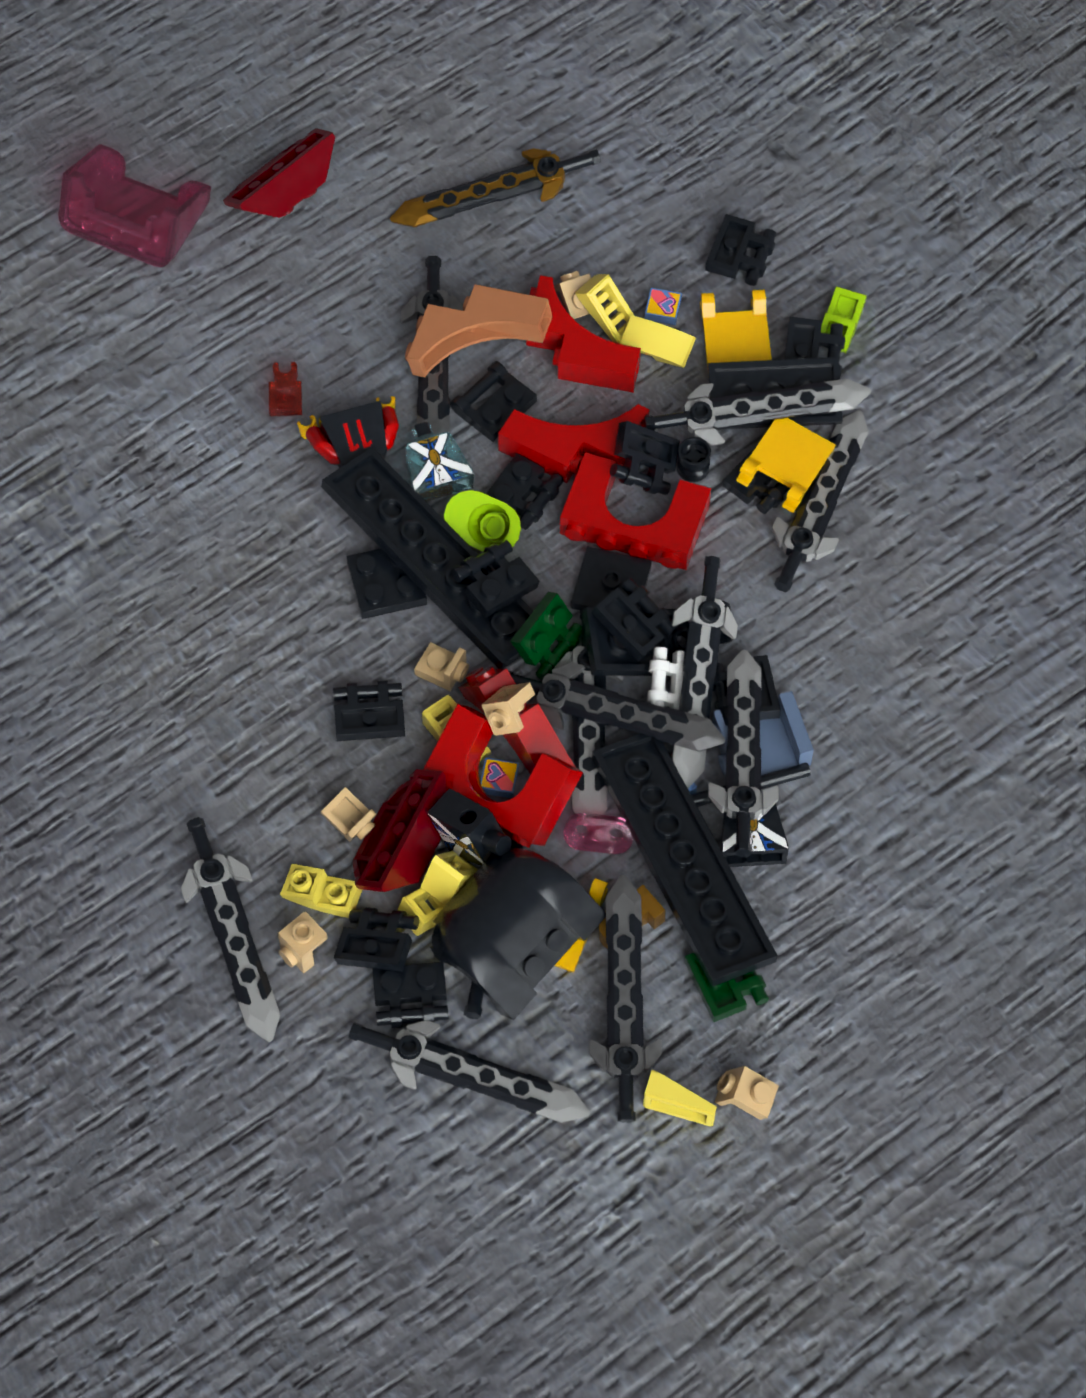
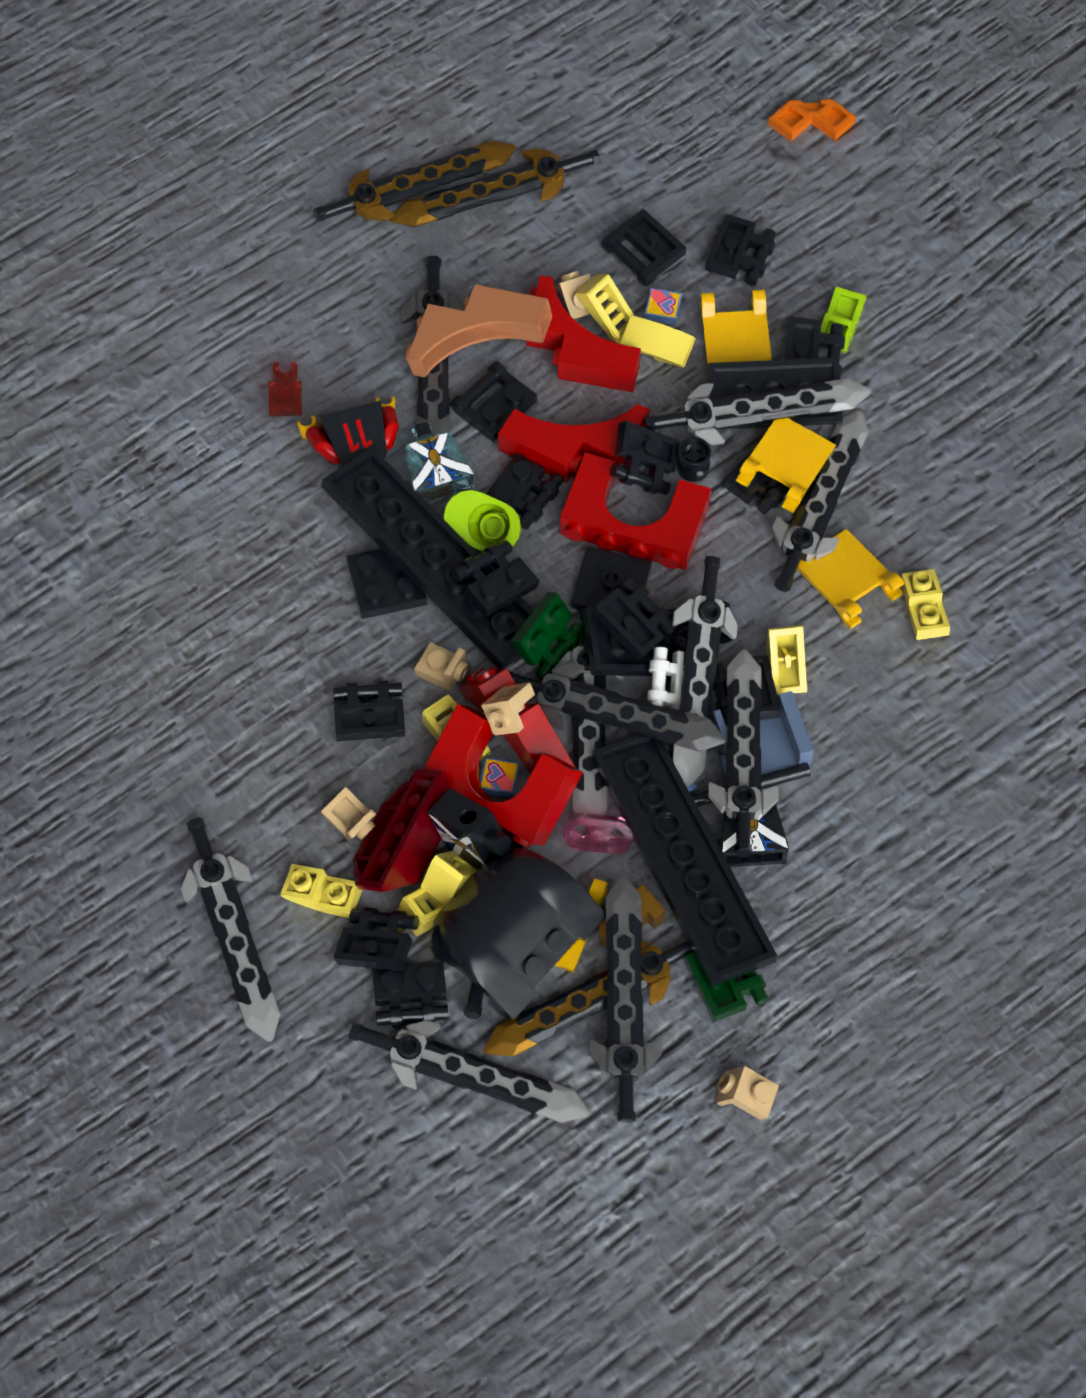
clear pink windscreen [58,144,211,267] -> none
dark red wedge [223,128,335,218] -> none
tan bracket [278,912,327,974] -> none
light yellow slope [643,1070,717,1127] -> none
none -> sword [313,141,516,222]
none -> sword [484,941,694,1057]
none -> black plate [601,209,686,287]
none -> light yellow slope [765,625,807,695]
none -> orange tile [768,99,856,142]
none -> yellow flag [797,529,904,629]
none -> light yellow slope [901,569,950,640]

